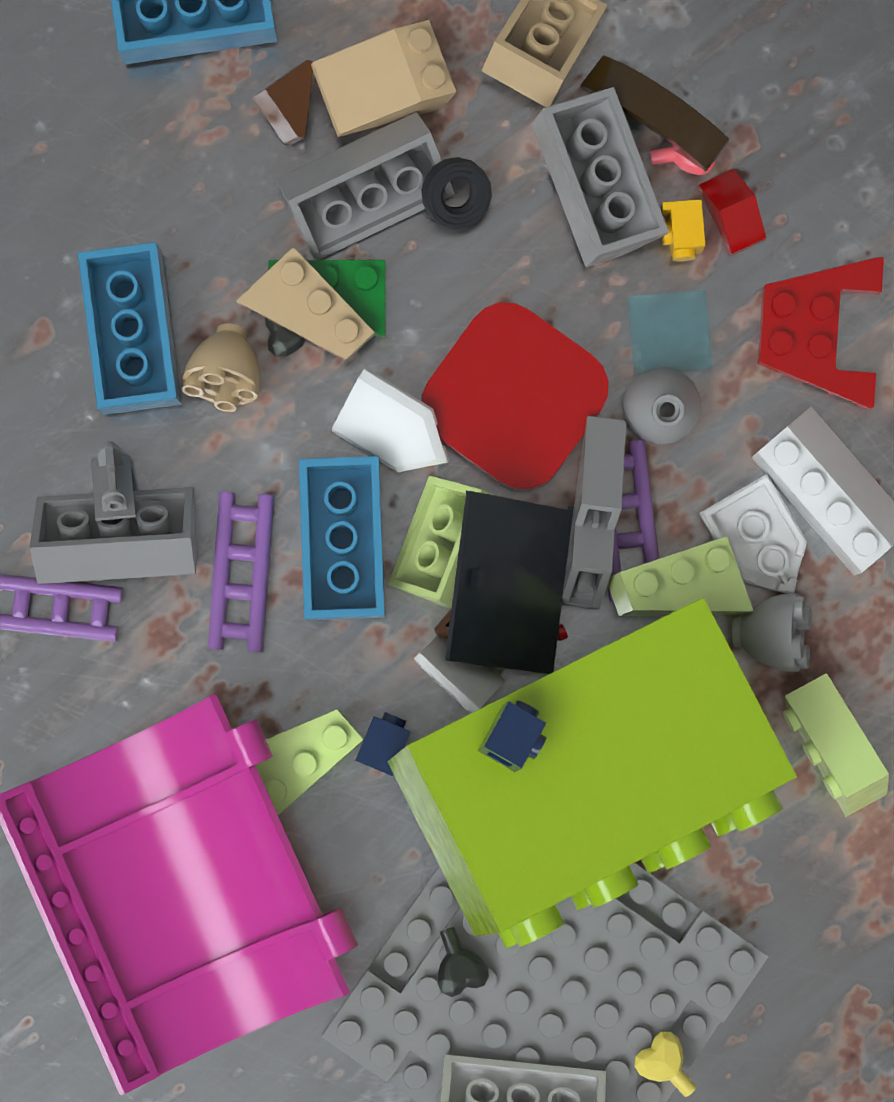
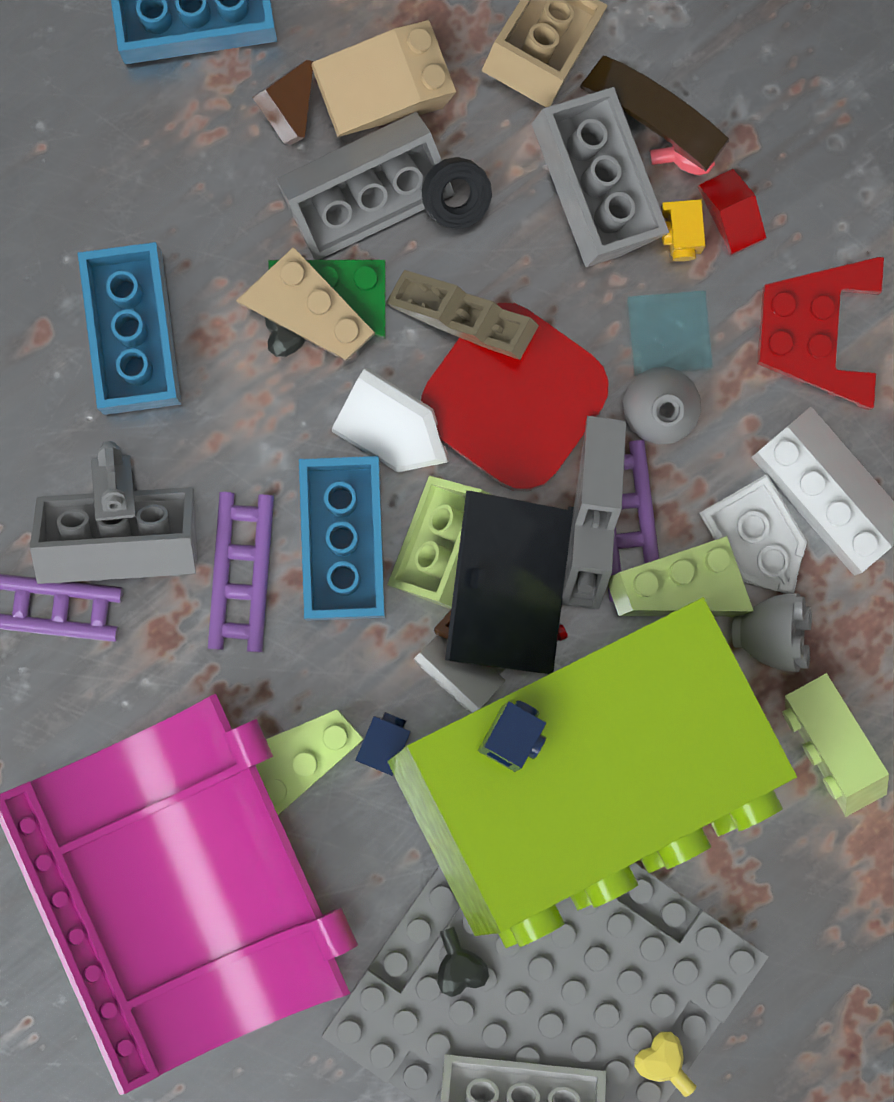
tan piece [181,323,260,412] -> none
none -> dark tan slope [386,270,539,360]

